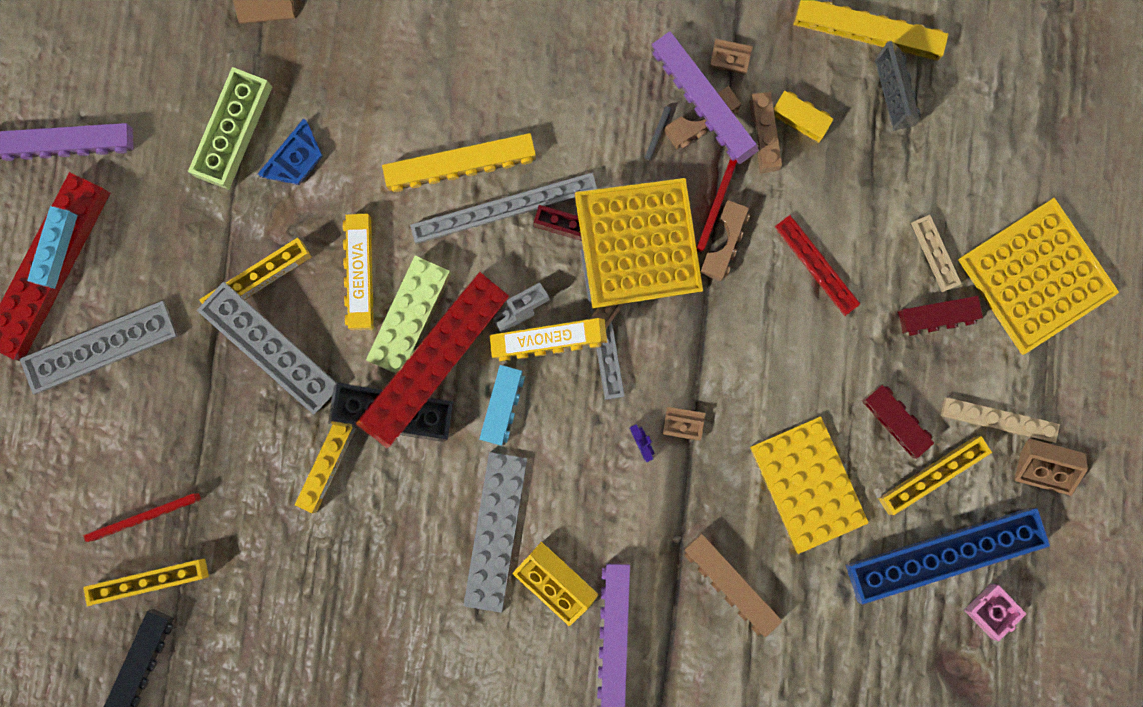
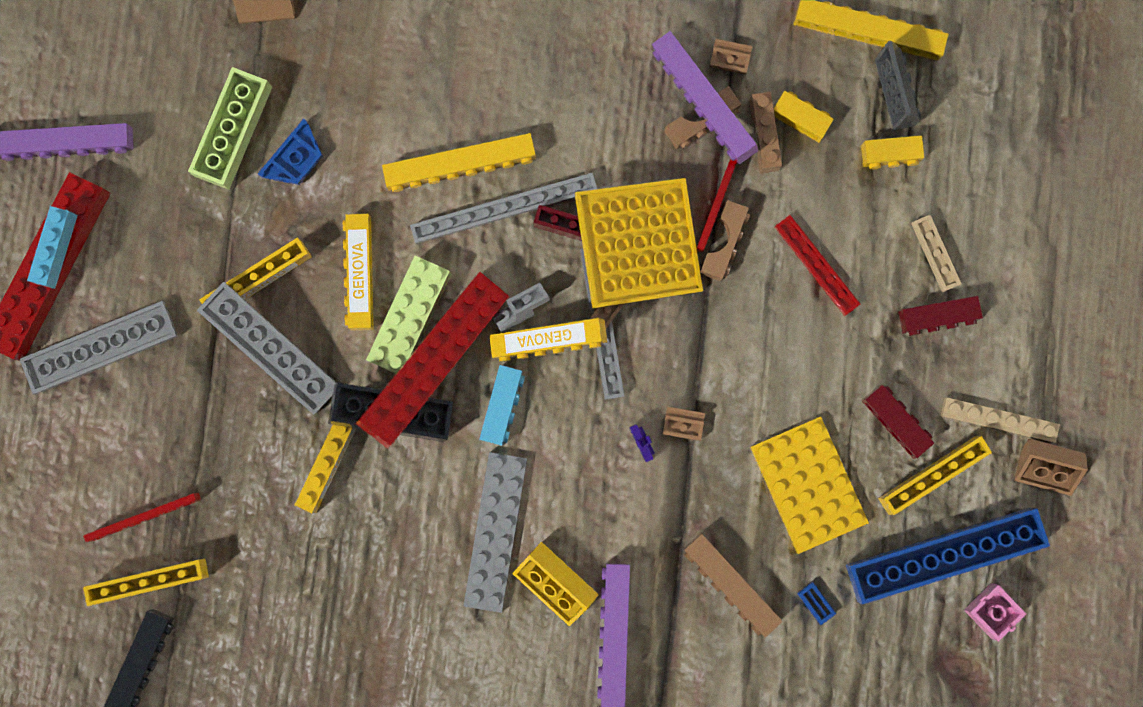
dark grey bar [644,106,672,161] -> none
yellow plate [958,198,1119,355] -> none
none -> blue tile [797,582,836,625]
none -> yellow brick [861,136,924,169]

